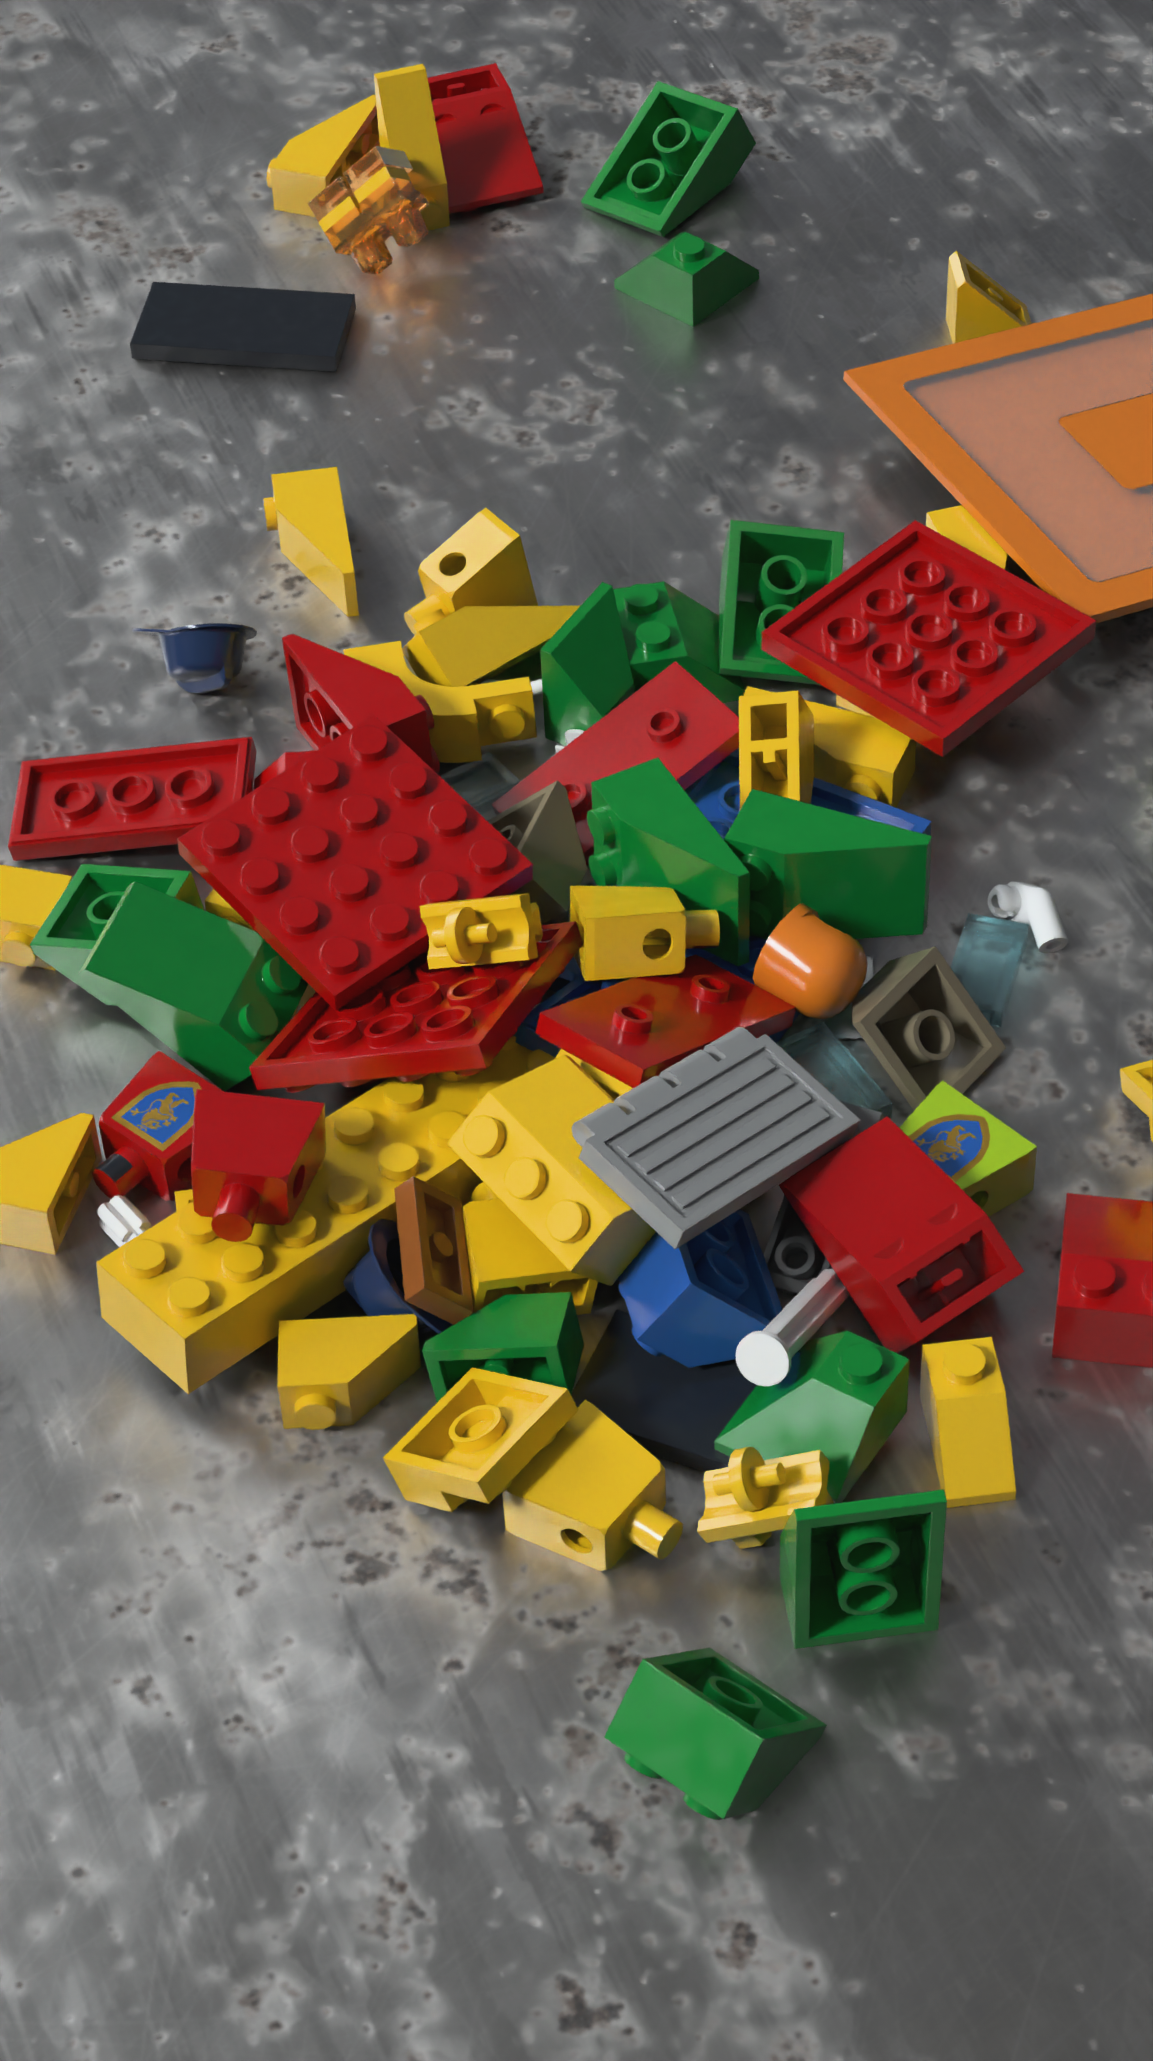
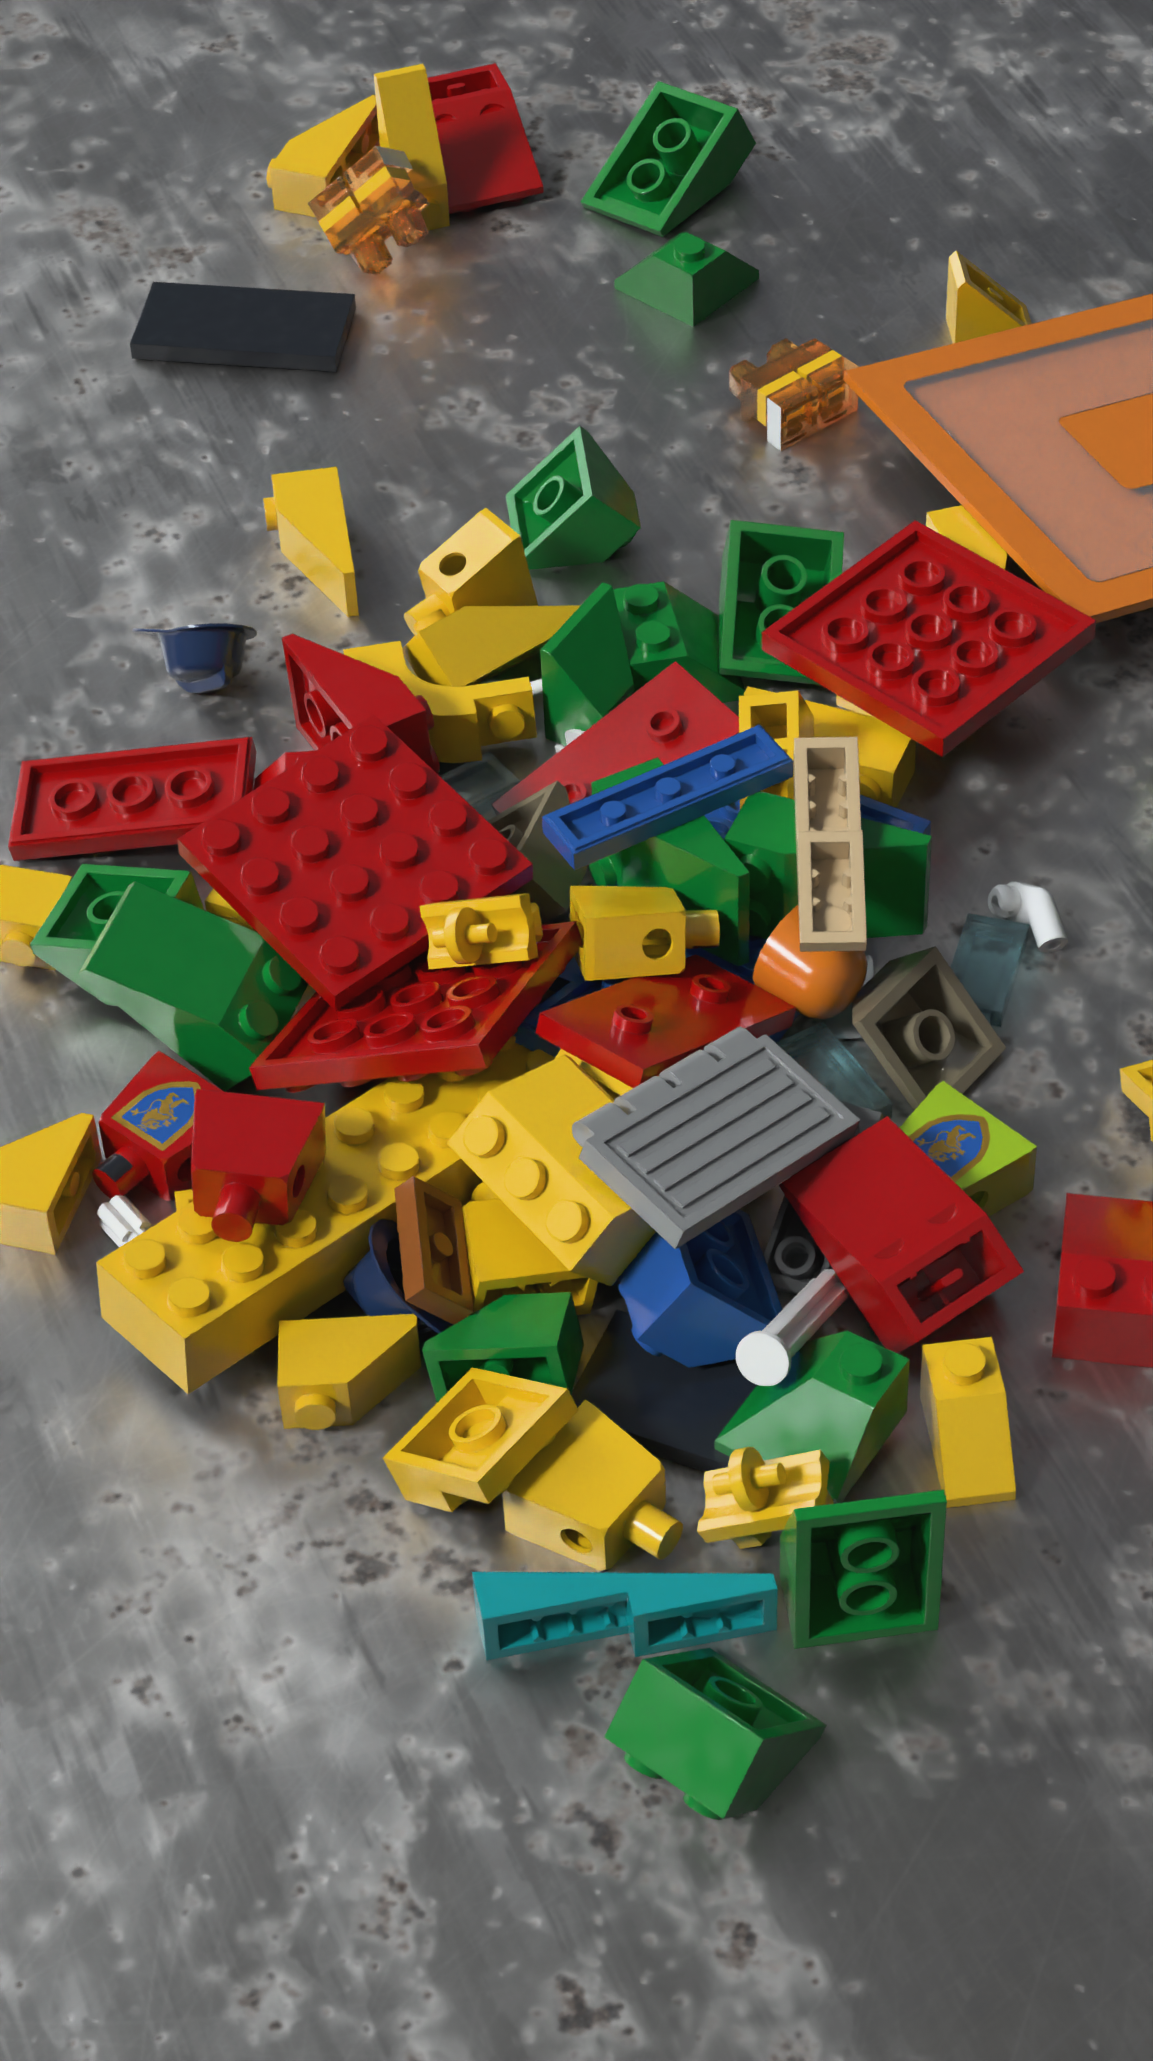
none -> teal slope [472,1572,778,1661]
none -> green slope [506,426,641,570]
none -> blue tile [542,725,793,871]
none -> clear orange hips [729,338,859,451]
none -> tan slope [793,737,867,952]

